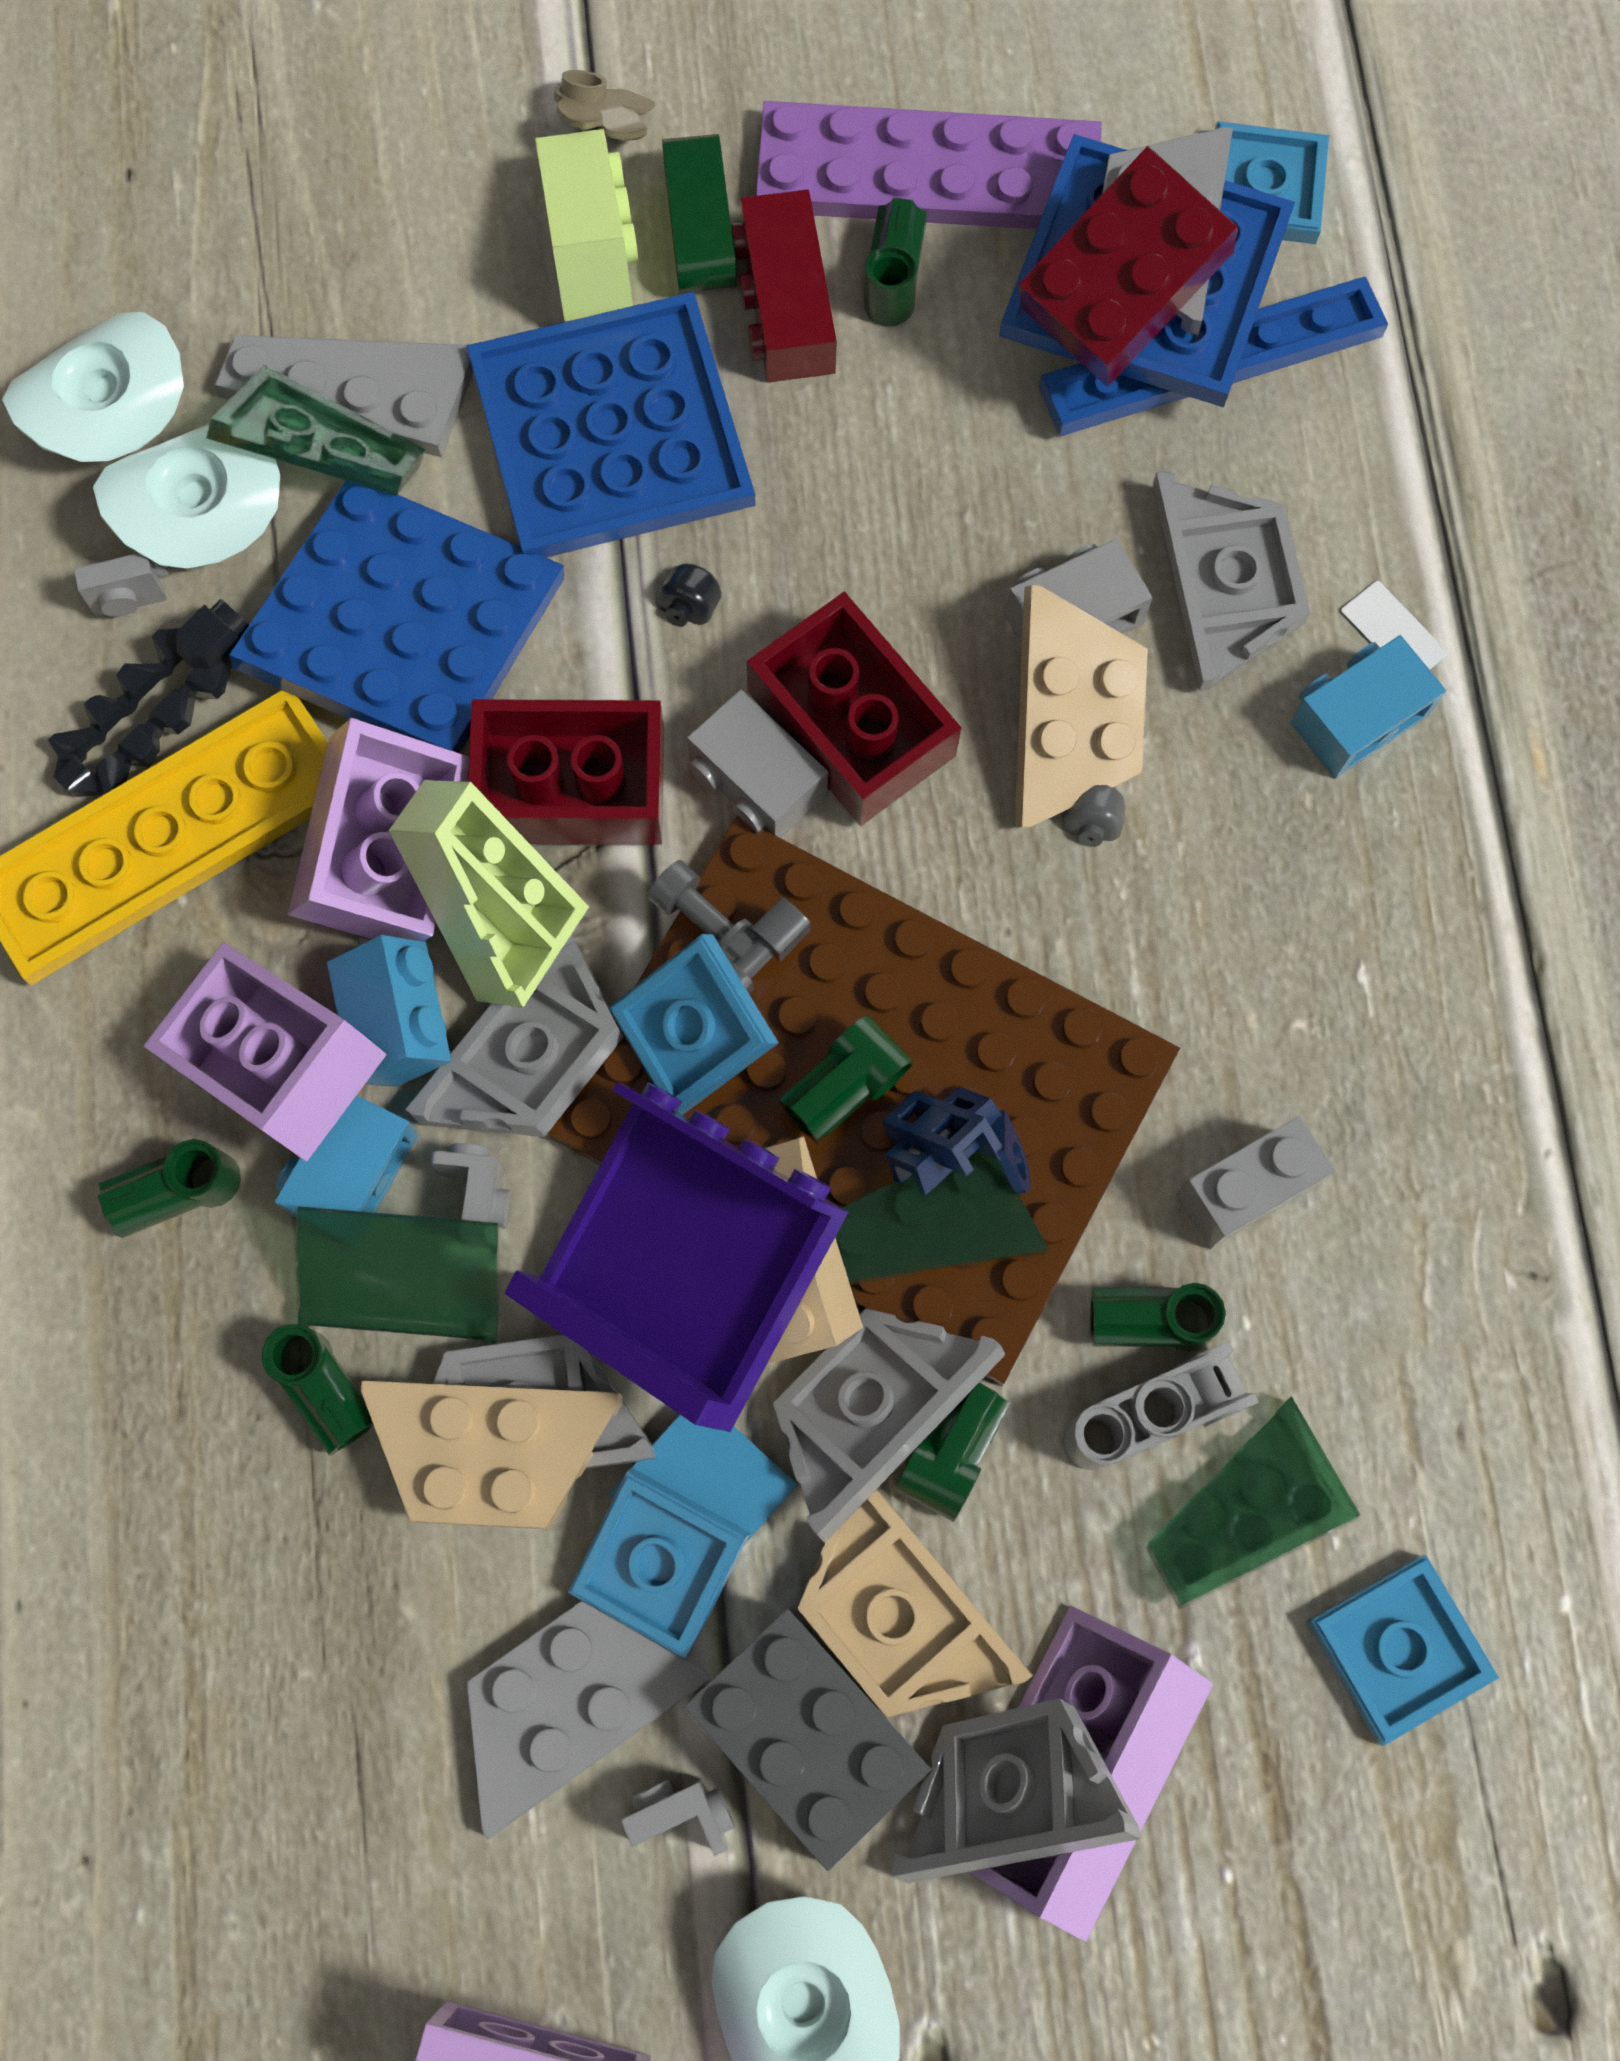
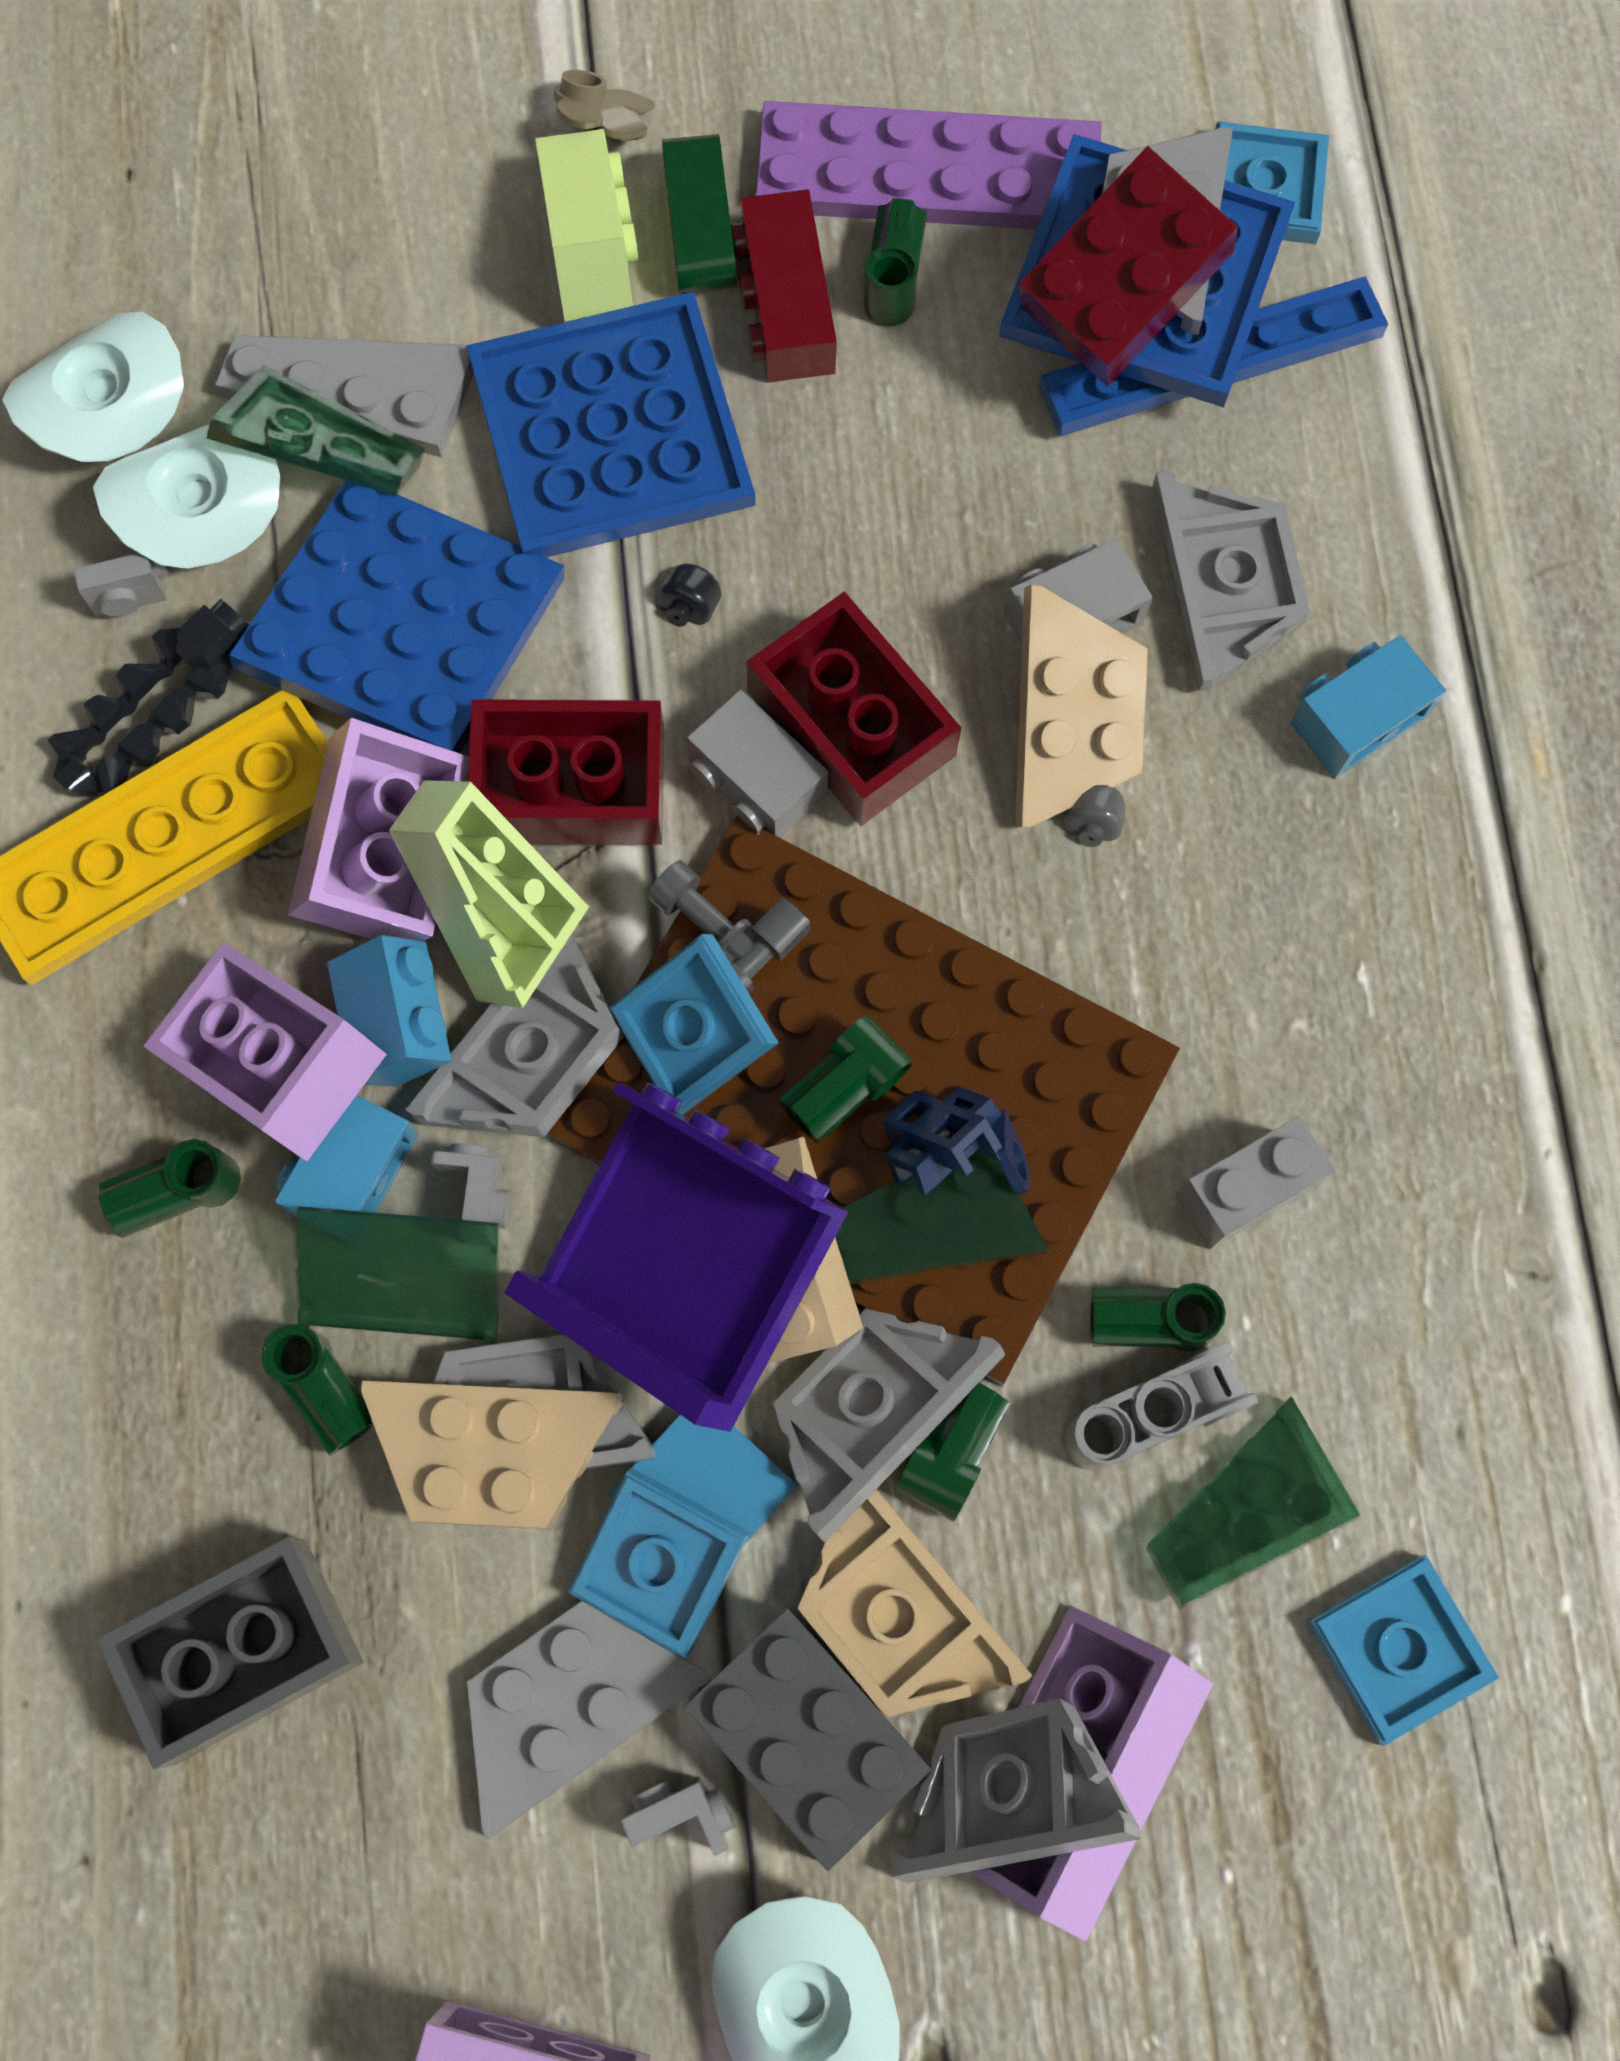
white sticker [1341,581,1448,670] -> none
none -> dark grey brick [96,1536,364,1770]

